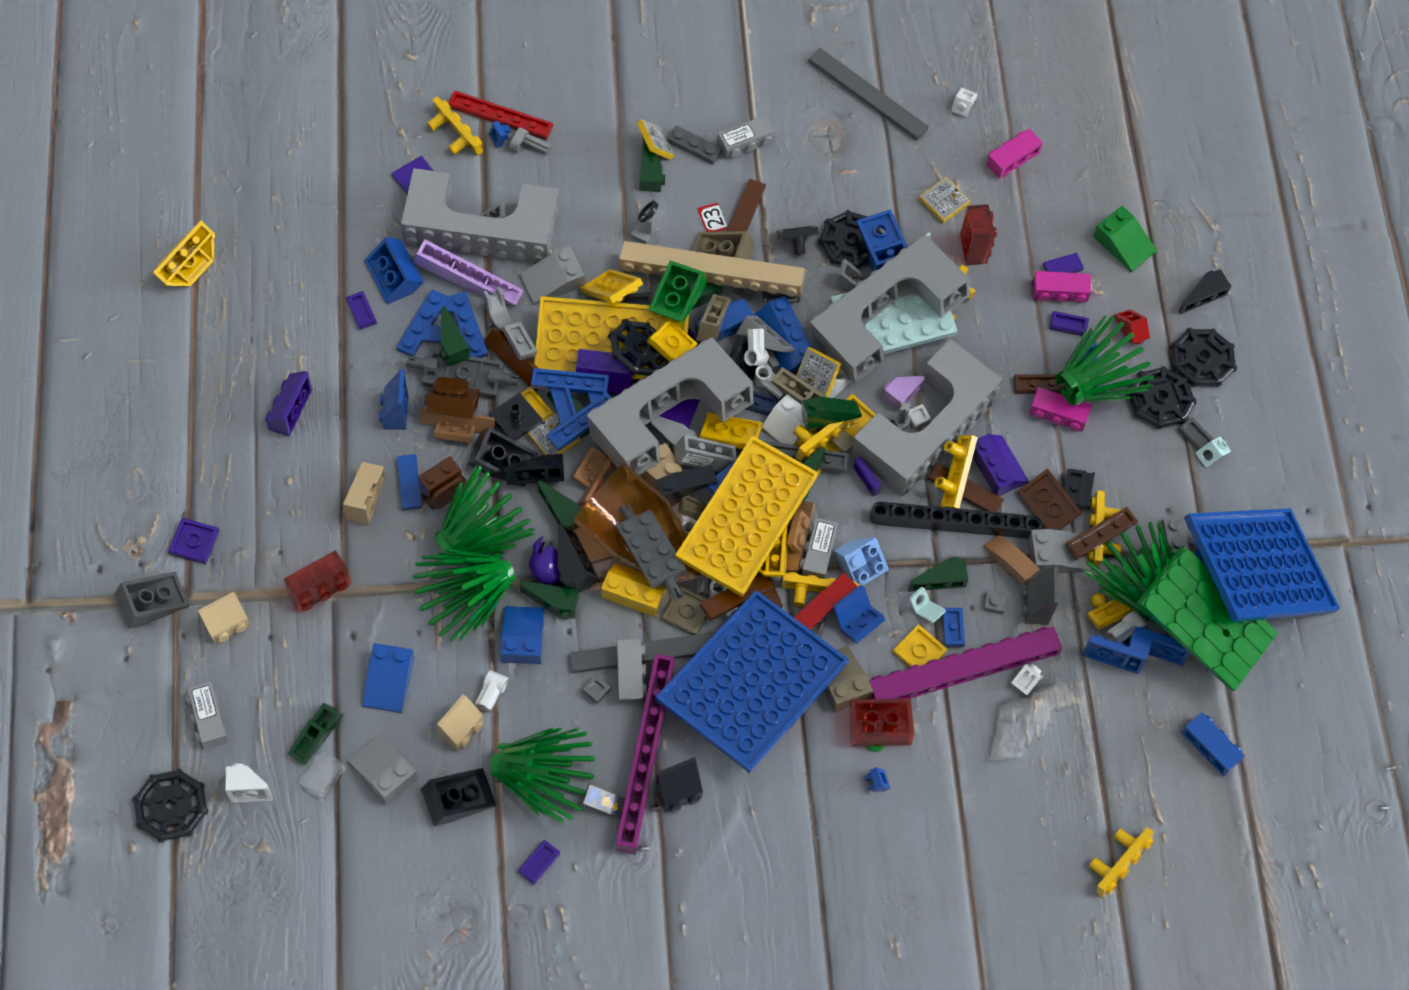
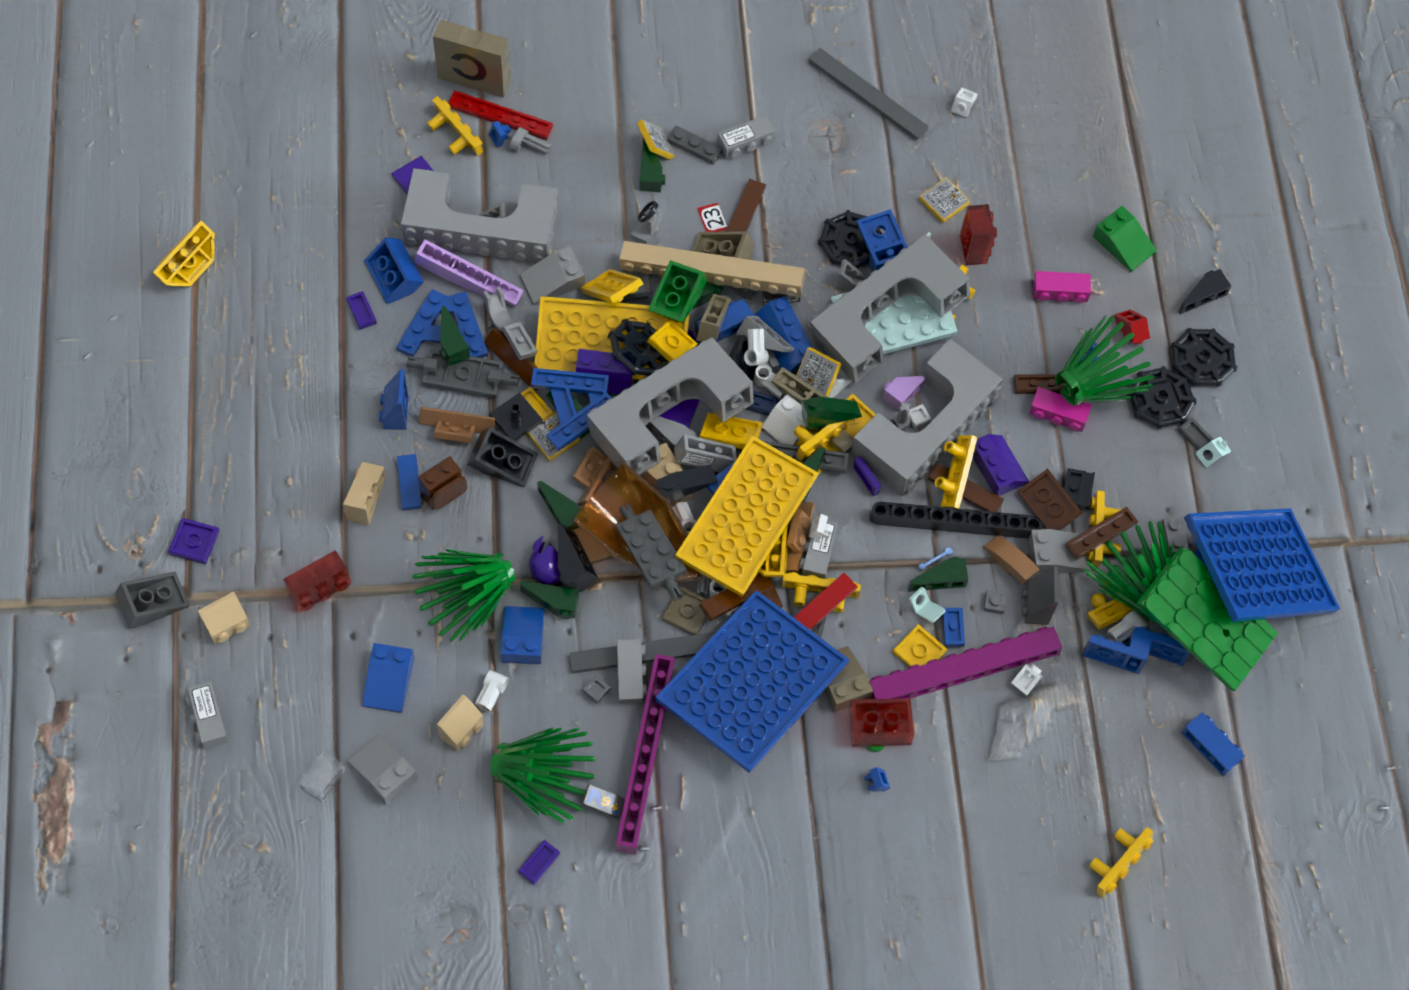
black plate [132,768,209,843] -> none
white slope [226,763,273,803] -> none
dark purple slope [265,371,313,437] -> none
dark green slope [288,703,344,765] -> none
black slope [421,768,496,826] -> none
reddish brown brick [424,377,480,419] -> none
green plant [434,465,535,554] -> none
black slope [506,454,565,485] -> none
yellow slope [601,563,667,617] -> none
black slope [656,757,703,813] -> none
dark tan tile [679,496,708,520] -> none
black tile [776,226,819,255] -> none
blue bracket [833,585,885,644] -> none
light blue slope [834,537,889,585] -> none
dark pink brick [986,129,1043,179] -> none
dark purple tile [1043,253,1084,273] -> none
dark purple tile [1049,311,1089,336] -> none
none -> dark tan tile [433,19,511,98]
none -> white tile [809,514,834,540]
none -> light blue hinge [918,547,953,571]

